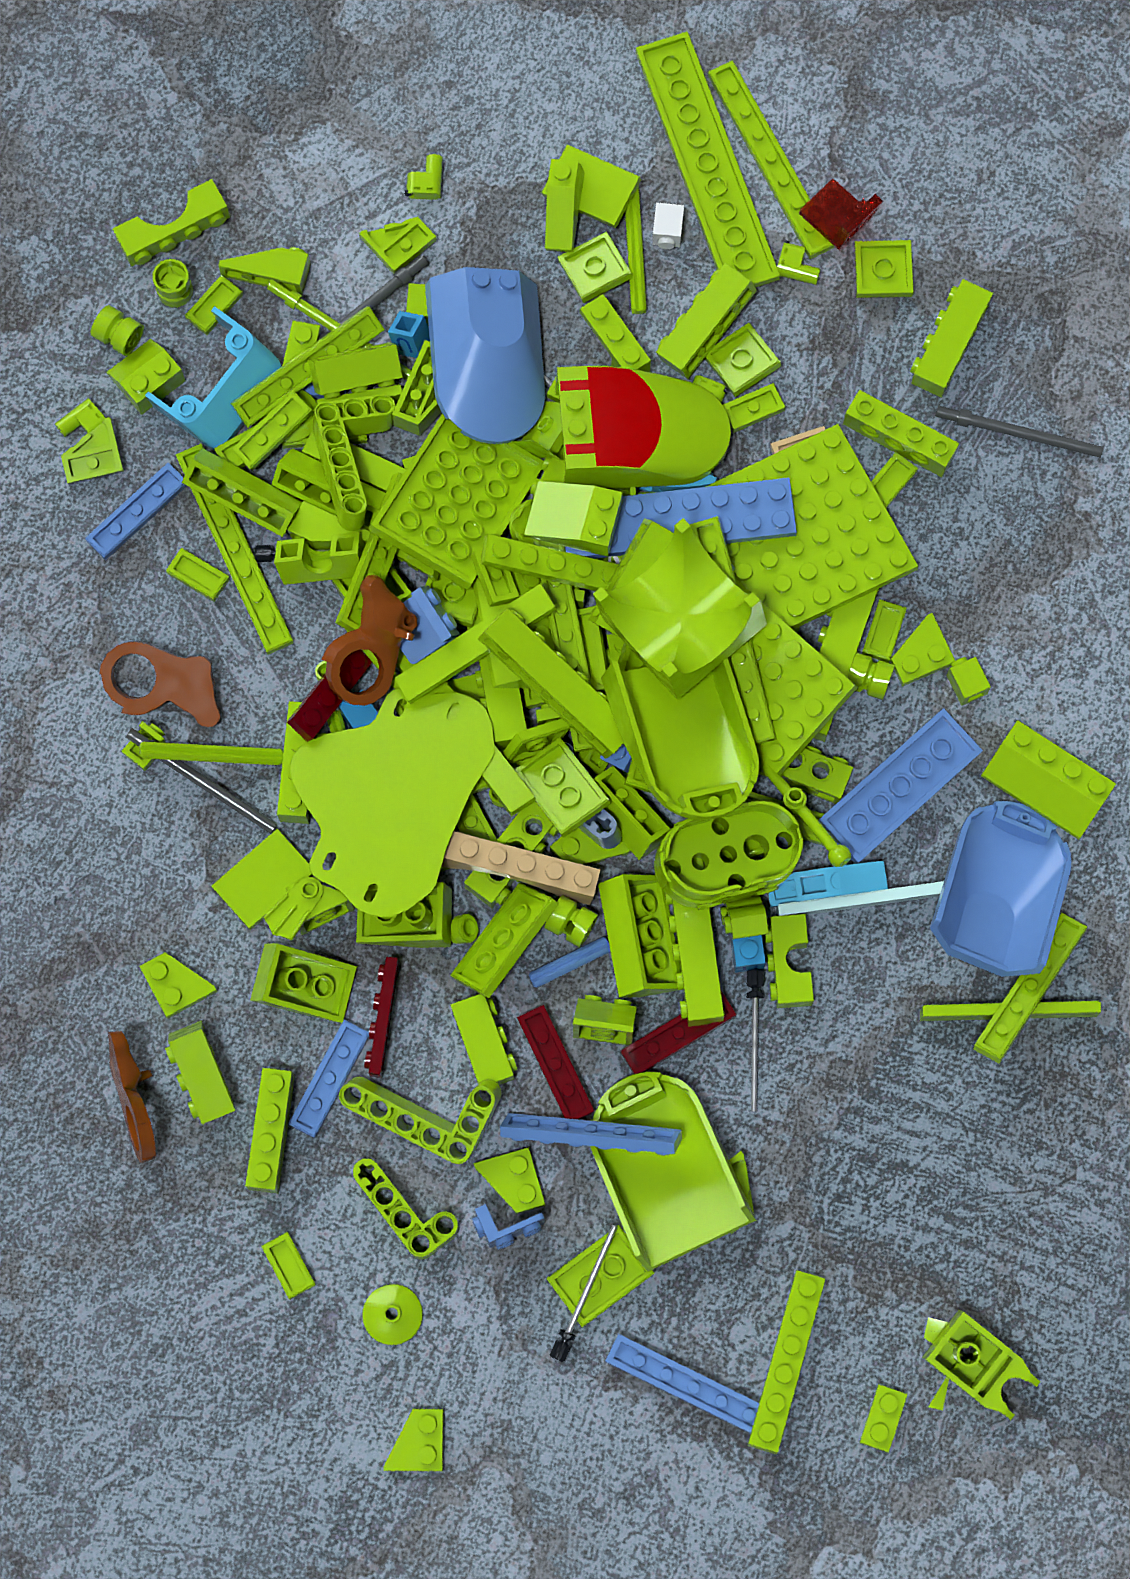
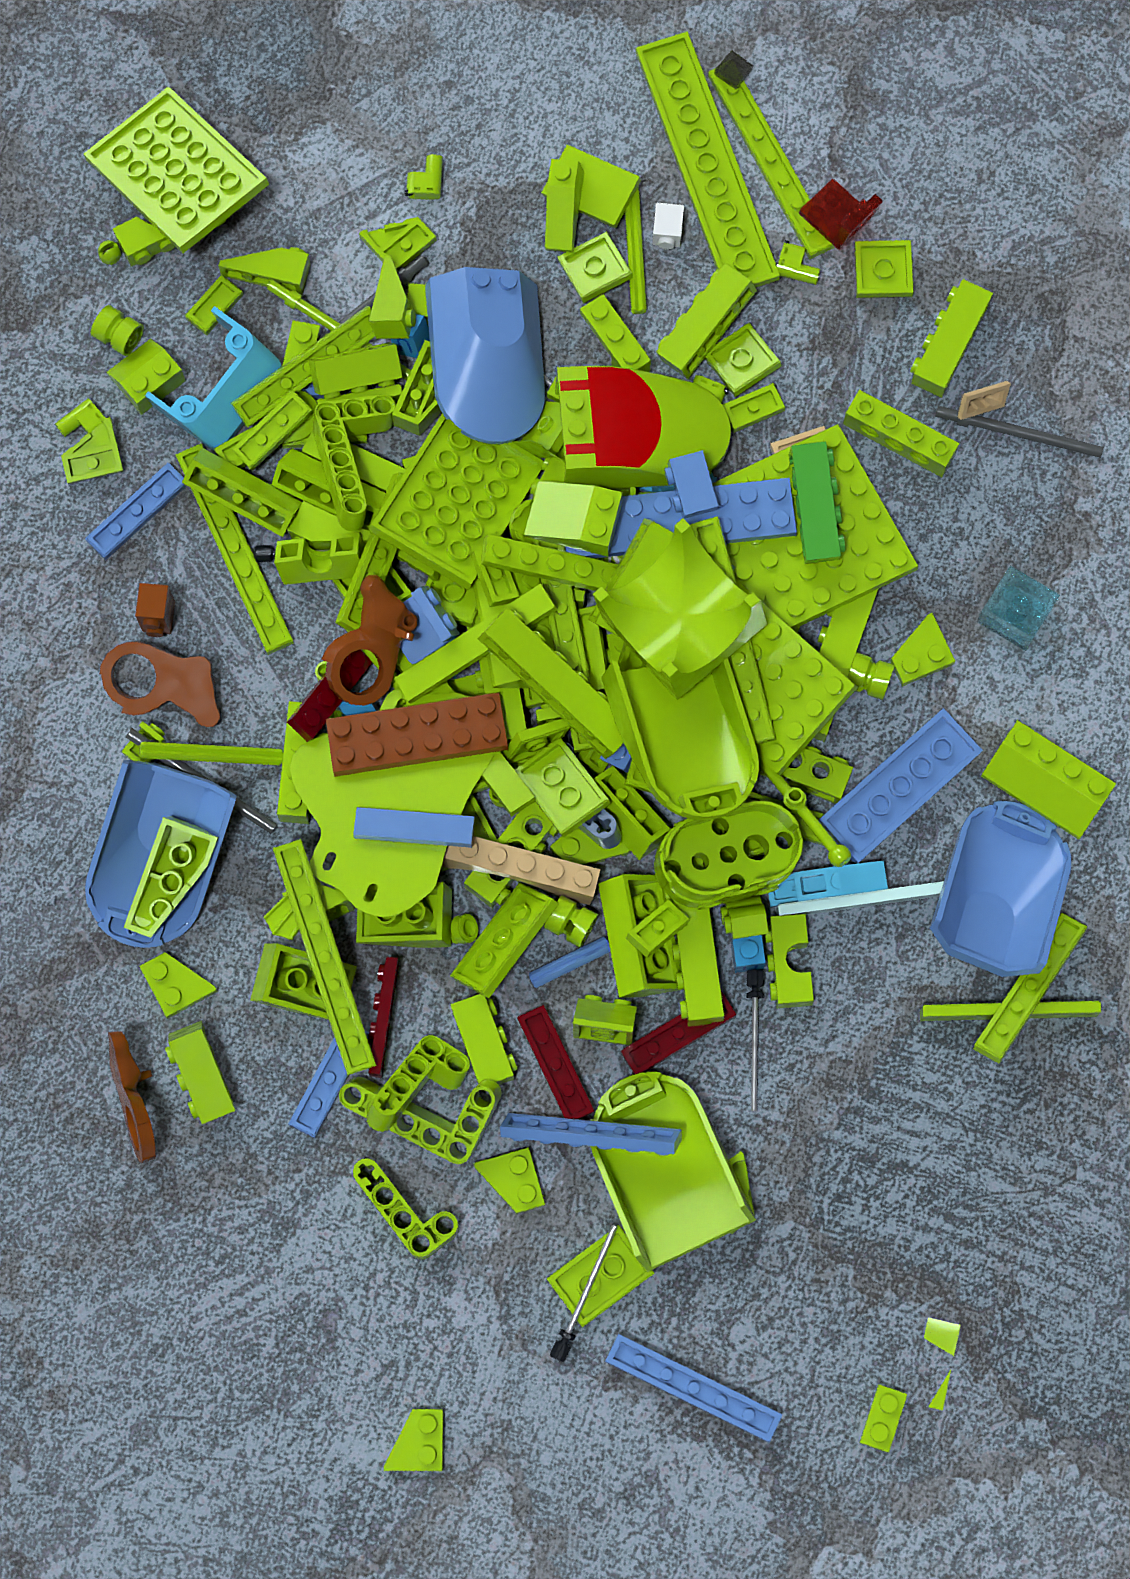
lime wheel [152,259,193,308] -> none
lime tile [166,548,230,602] -> none
lime tile [211,829,313,930] -> none
lime brick [245,1068,295,1194] -> none
lime tile [261,1232,316,1300] -> none
lime dish [362,1284,423,1345] -> none
medium blue bracket [472,1204,545,1250] -> none
lime plate [747,1270,825,1455] -> none
lime tile [862,599,907,663] -> none
lime tile [871,452,918,509] -> none
lime brick [922,1310,1040,1420] -> none
lime brick [947,657,991,706] -> none
none -> lime plate [83,86,269,254]
none -> medium blue windscreen [85,760,237,948]
none -> lime hinge [98,240,121,265]
none -> lime wedge [123,816,219,938]
none -> dark orange brick [135,583,175,637]
none -> lime tile [272,839,376,1075]
none -> dark orange plate [326,692,508,777]
none -> medium blue tile [353,807,475,848]
none -> lime beam [367,1035,470,1132]
none -> lime slope [369,254,416,339]
none -> lime plate [626,899,689,958]
none -> medium blue brick [664,450,718,519]
none -> clear smoke tile [714,50,753,89]
none -> bright green wedge [788,441,845,564]
none -> tan slope [958,381,1010,420]
none -> clear light blue brick [977,565,1060,651]

